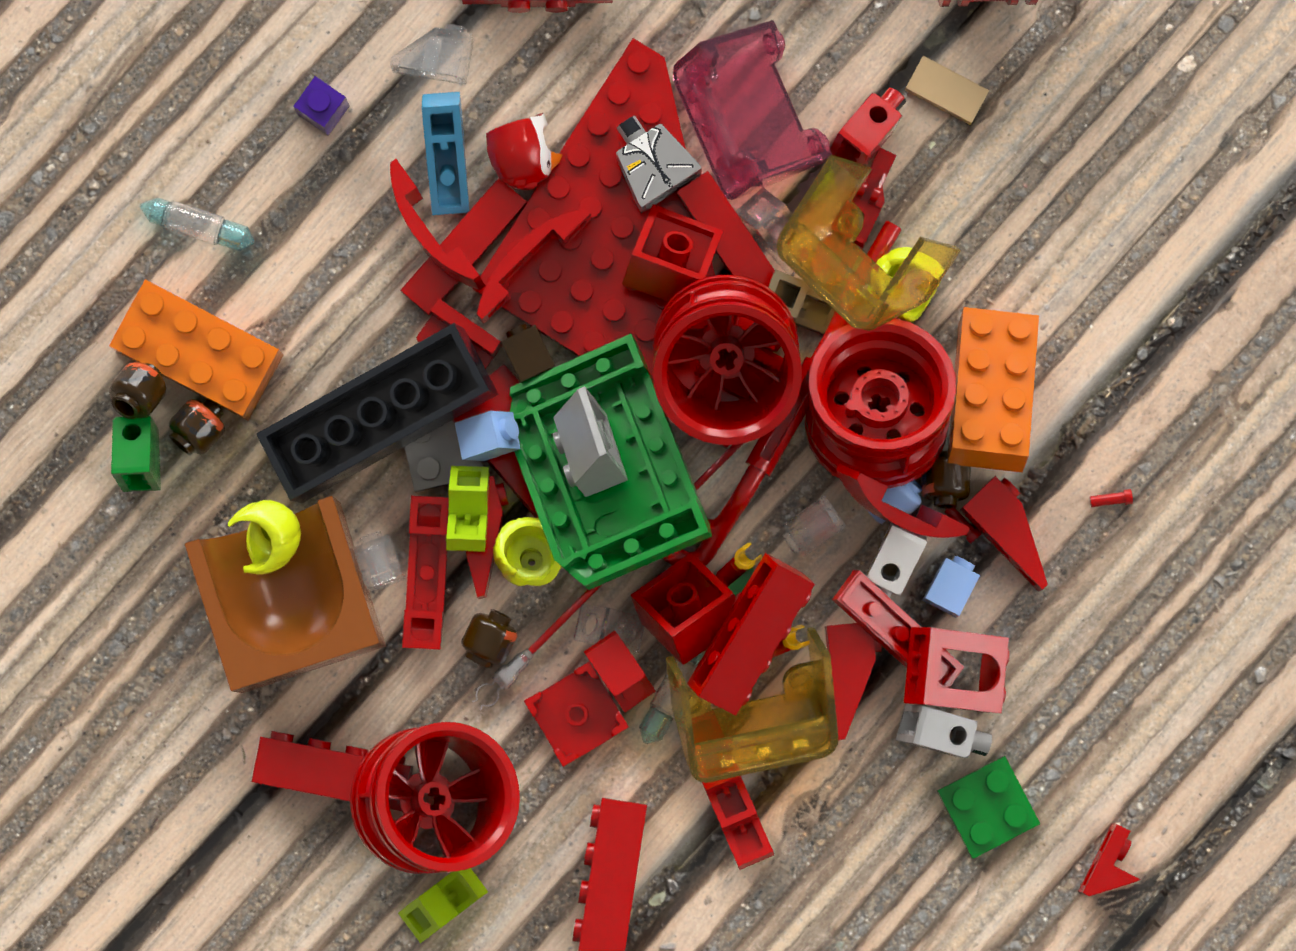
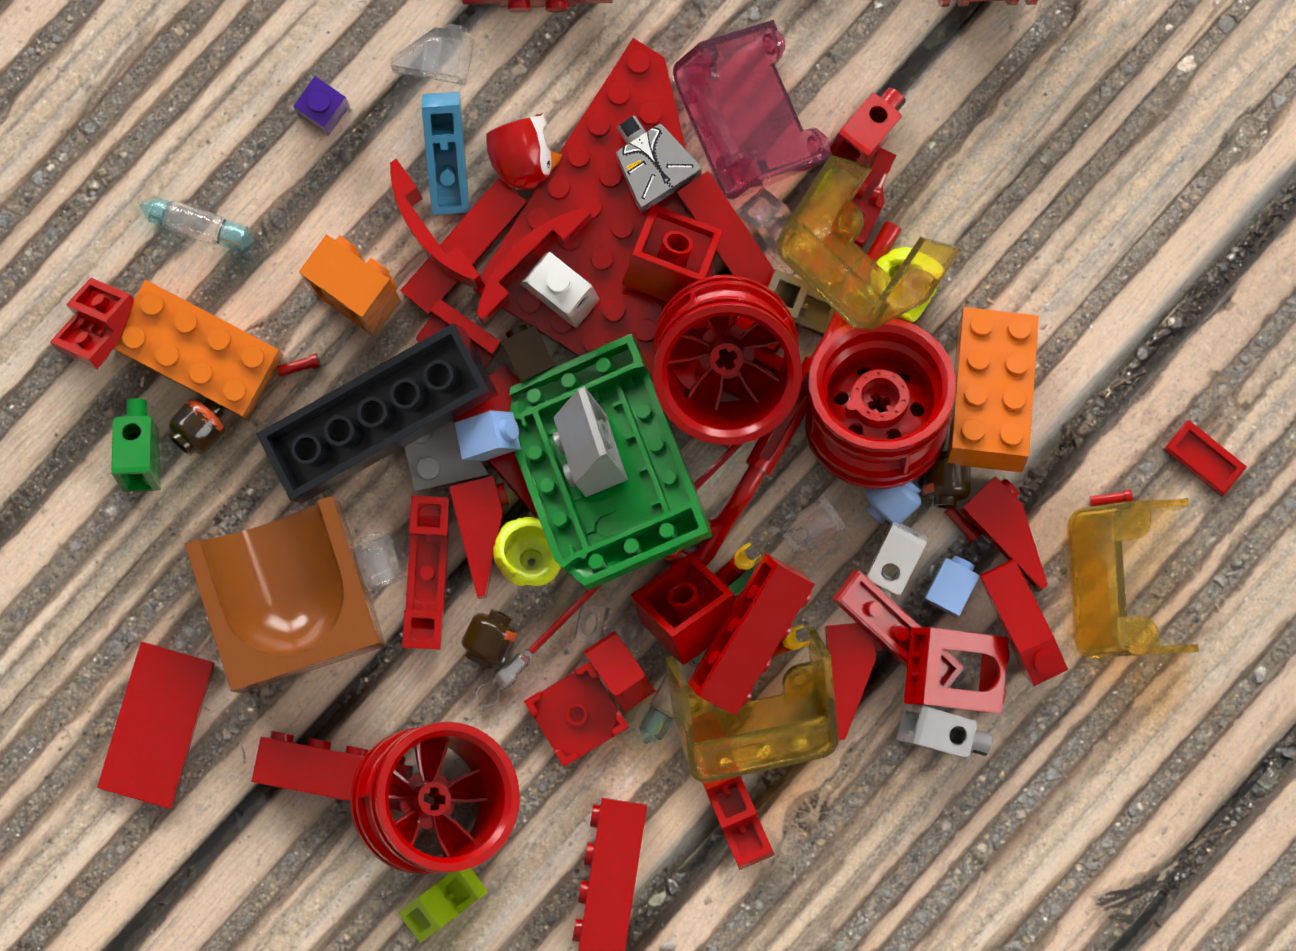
dark brown head [109,362,166,419] -> none
neon yellow piece [228,500,301,575] -> none
lime slope [446,466,489,552] -> none
red slope [836,464,970,538] -> none
tan tile [905,56,989,125] -> none
green plate [937,756,1040,859] -> none
red slope [1078,823,1141,896] -> none
none -> red slope [50,278,134,370]
none -> red tile [97,641,215,809]
none -> red piece [277,353,321,377]
none -> orange brick [299,234,401,337]
none -> white torso [520,252,600,329]
none -> red slope [979,559,1068,686]
none -> clear yellow windscreen [1067,498,1199,659]
none -> red tile [1163,419,1247,497]

